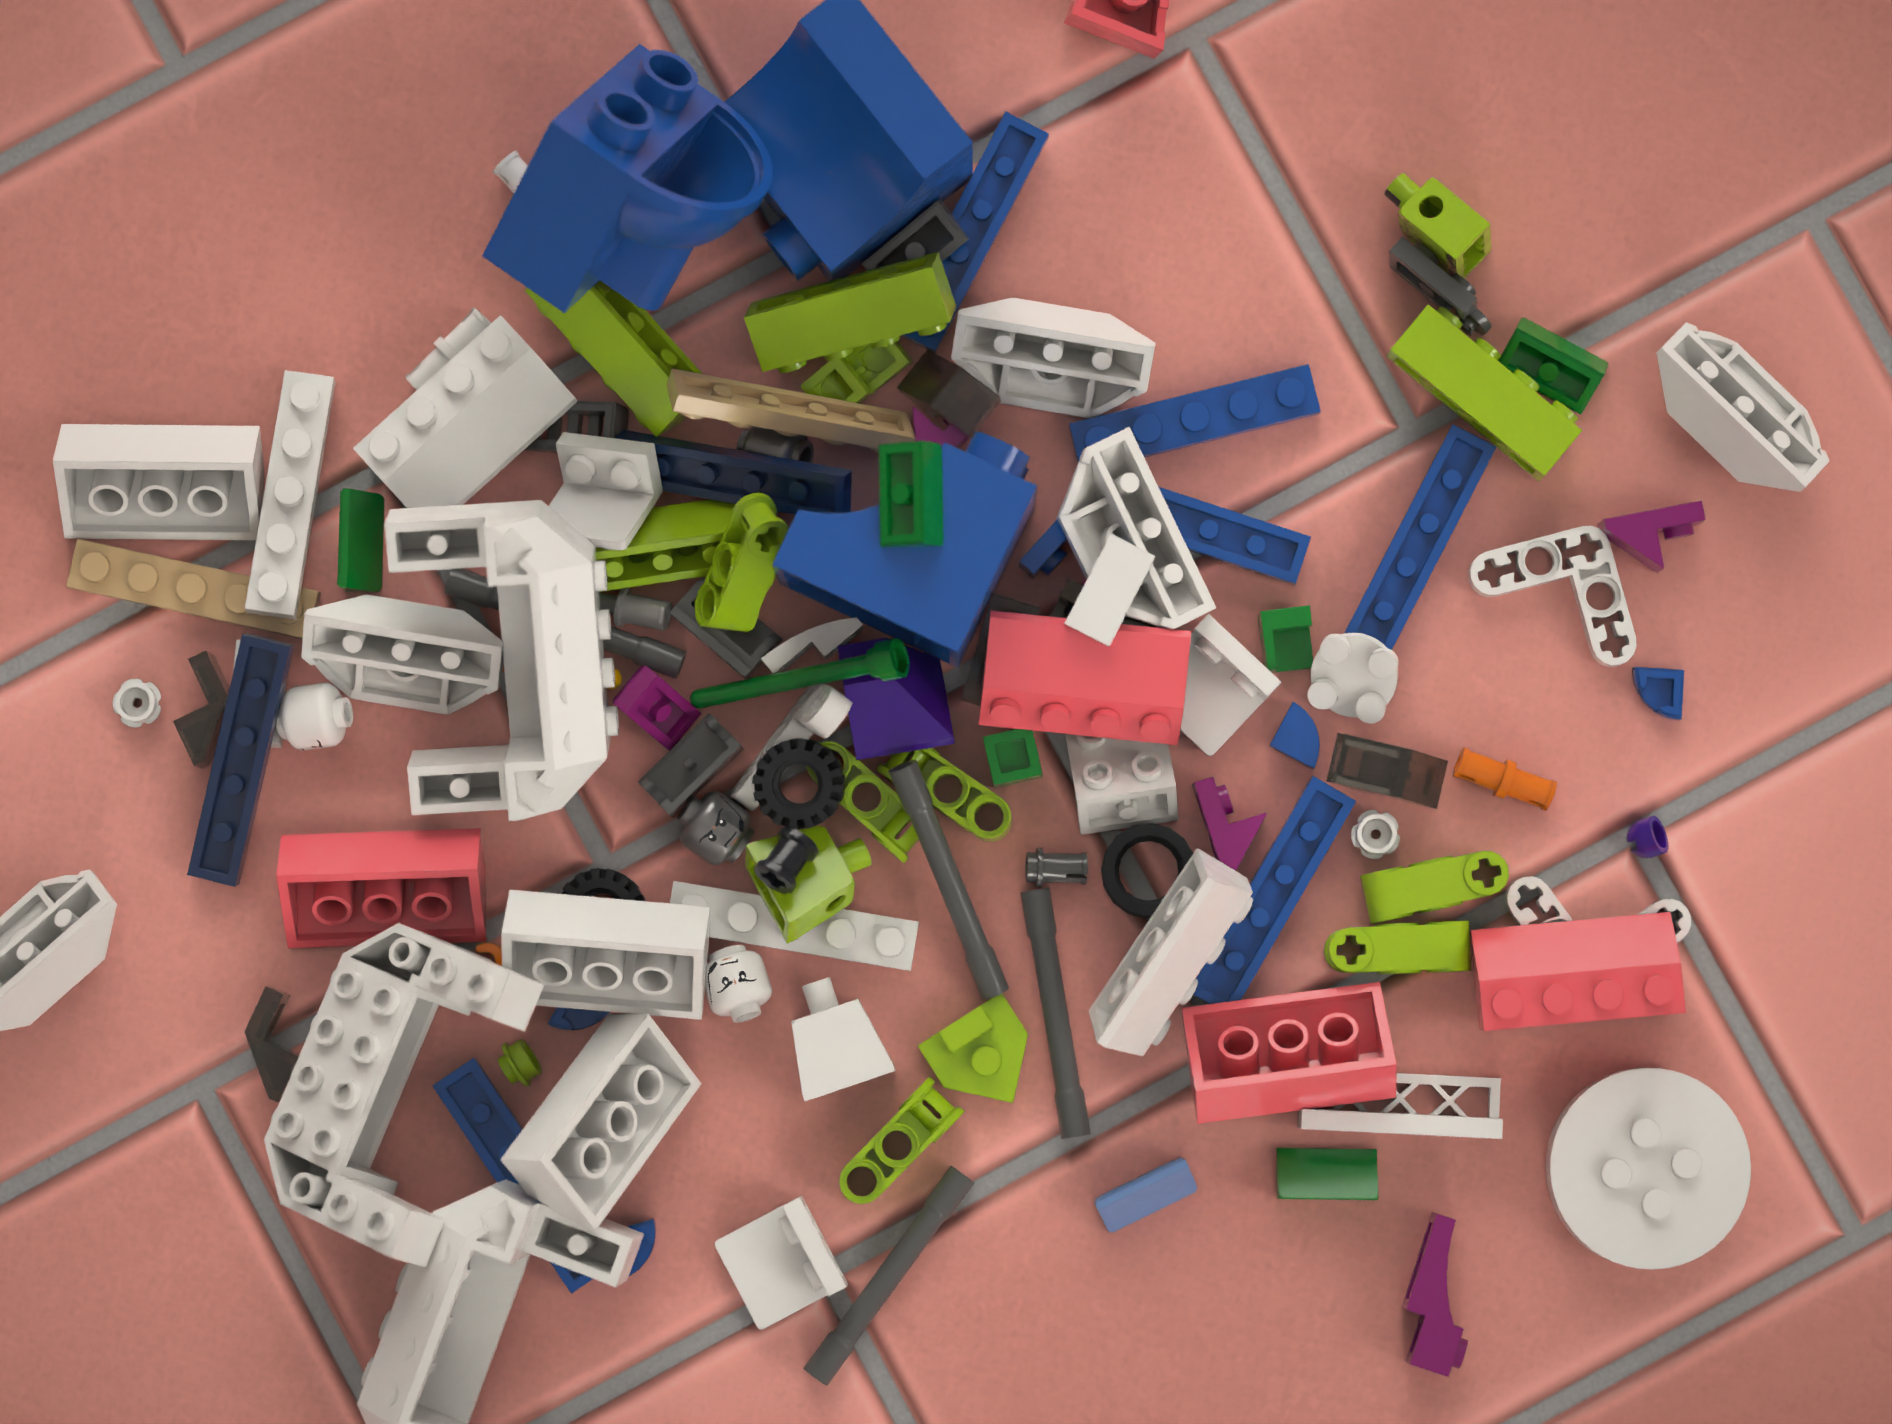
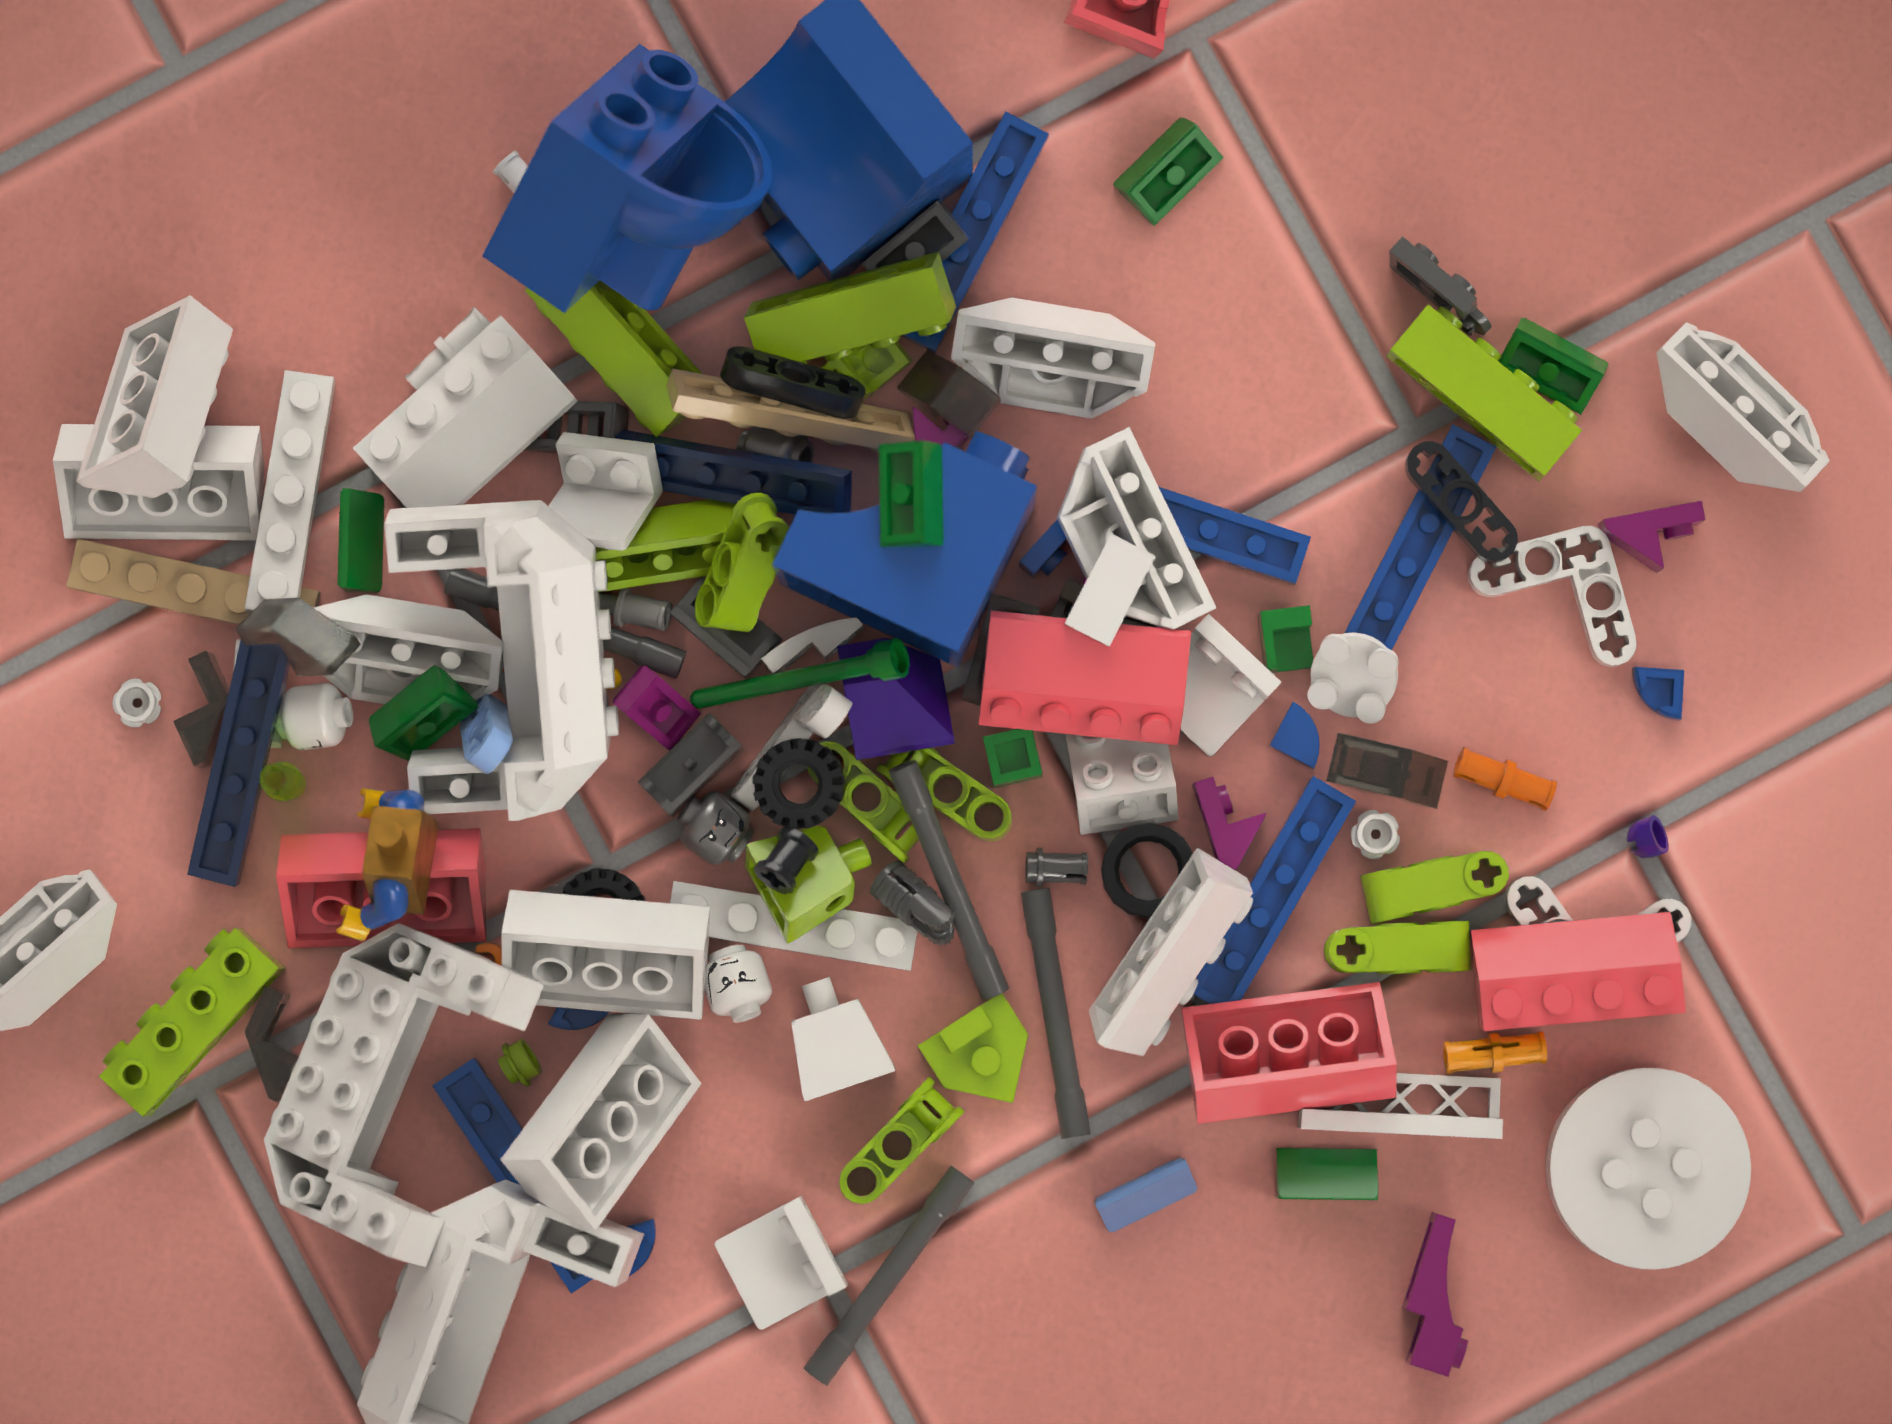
blue plate [1069,364,1321,462] -> none
lime torso [1384,173,1492,278] -> none
none -> white slope [76,295,233,498]
none -> lime brick [99,928,286,1117]
none -> clear smoke slope [236,598,361,676]
none -> clear neon green pin [260,762,306,801]
none -> pearl gold torso [336,788,439,941]
none -> green slope [369,665,478,761]
none -> light blue beam [459,694,513,774]
none -> black beam [720,346,866,419]
none -> dark grey hinge [870,860,955,946]
none -> green slope [1113,117,1224,226]
none -> black beam [1405,441,1518,563]
none -> light orange pin [1443,1031,1547,1074]

